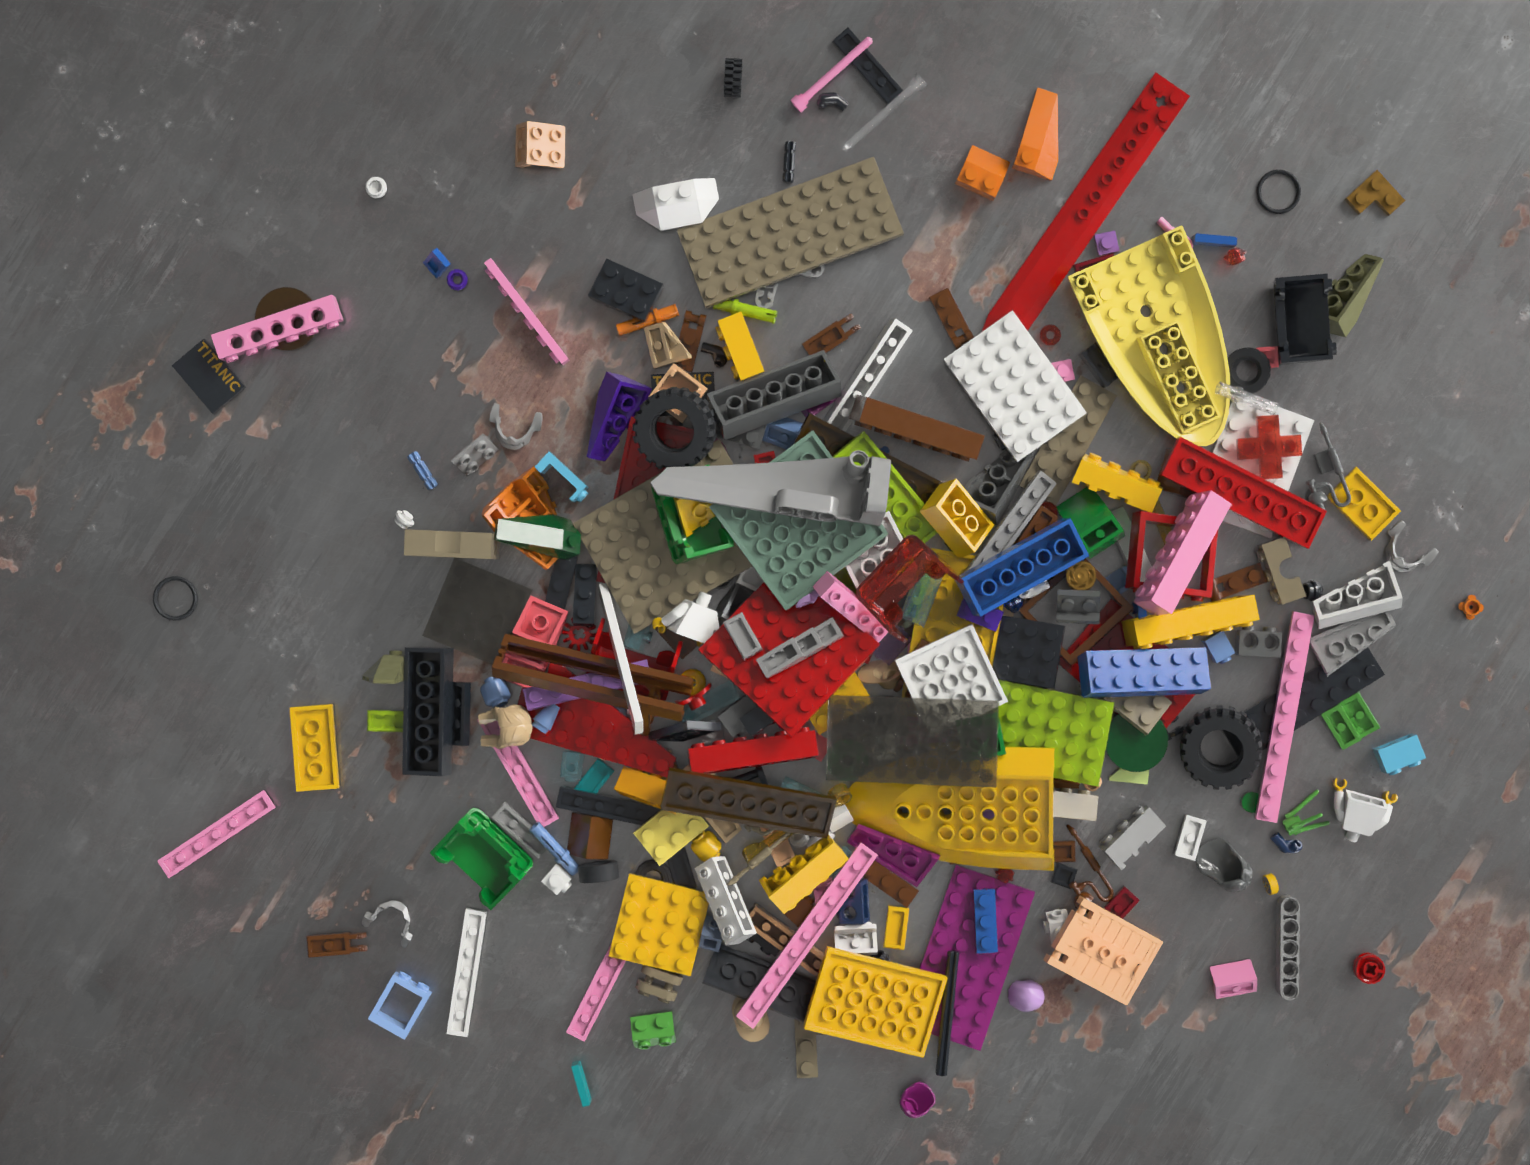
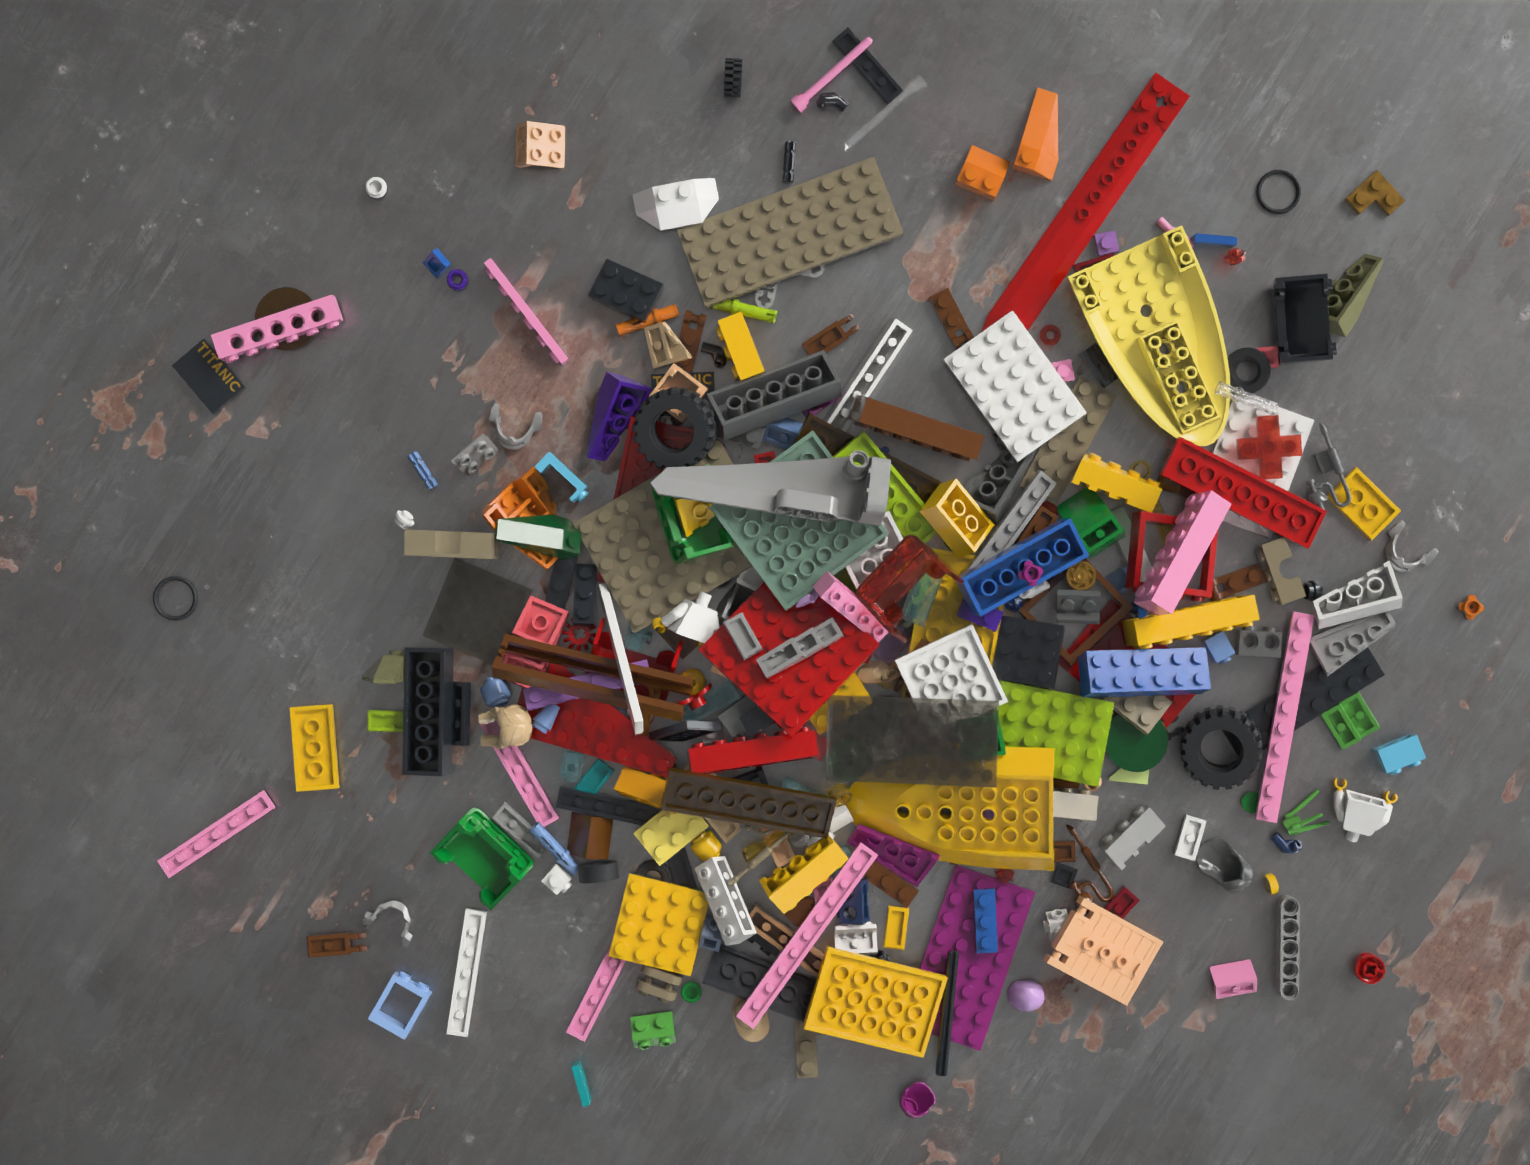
none -> green tile [681,981,702,1003]
none -> magenta plate [1018,561,1043,586]

